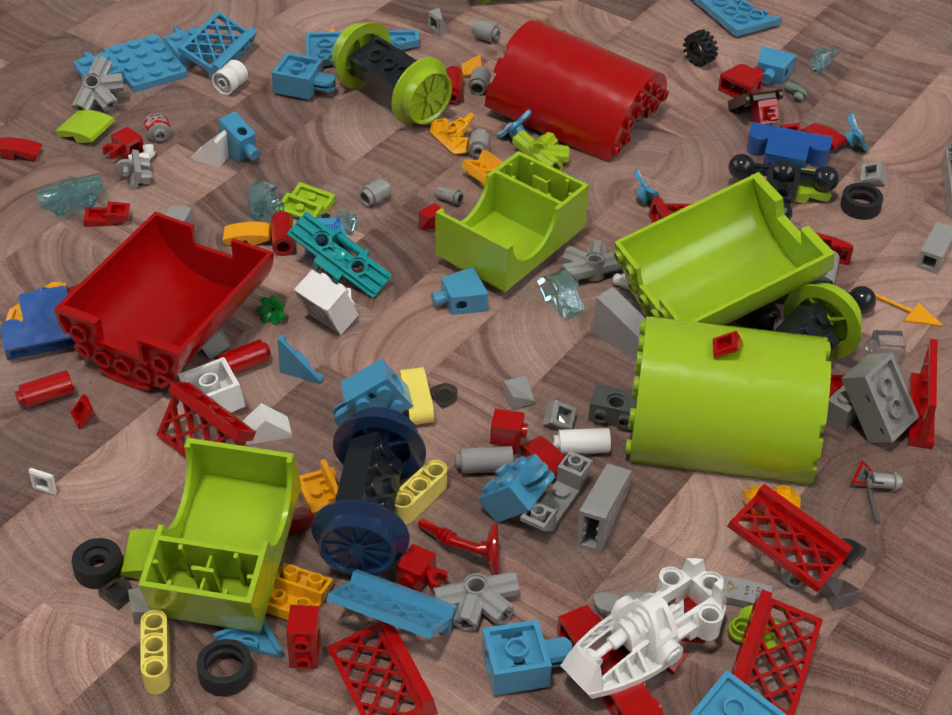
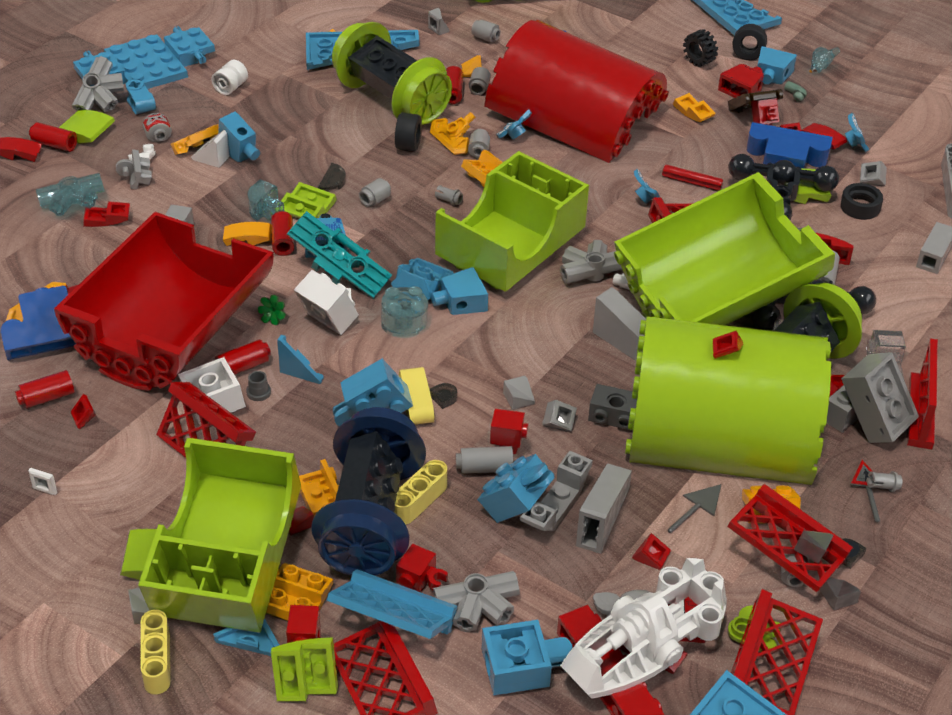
black tyre [71,538,123,589] -> none
clear smoke tile [98,578,132,610] -> none
red brick [102,126,144,160] -> none
dark azure fence [178,11,258,79] -> none
black tyre [196,639,253,696] -> none
light grey slope [202,329,230,359] -> none
white slope [242,403,292,445] -> none
dark azure brick [272,52,336,100] -> none
clear light blue slope [336,210,359,235] -> none
red slope [418,203,442,230] -> none
red dish [418,518,499,575] -> none
lime piece [512,130,569,171] -> none
red slope [520,436,565,477] -> none
clear light blue brick [538,270,584,318] -> none
white brick [553,428,611,455] -> none
light grey tile [720,574,773,607] -> none
light orange piece [875,293,943,327] -> none
none -> red brick [29,122,77,152]
none -> dark azure piece [126,79,156,115]
none -> light orange hinge [171,124,219,155]
none -> dark grey piece [246,371,271,401]
none -> lime slope [271,637,338,701]
none -> clear smoke tile [318,163,346,192]
none -> clear light blue brick [381,286,428,338]
none -> dark azure slope [391,258,454,304]
none -> black tyre [395,113,422,152]
none -> red slope [632,533,671,570]
none -> red axle [662,165,723,191]
none -> dark grey piece [668,484,722,533]
none -> light orange slope [673,93,716,122]
none -> black tyre [732,24,767,61]
none -> flat silver slope [794,530,833,563]

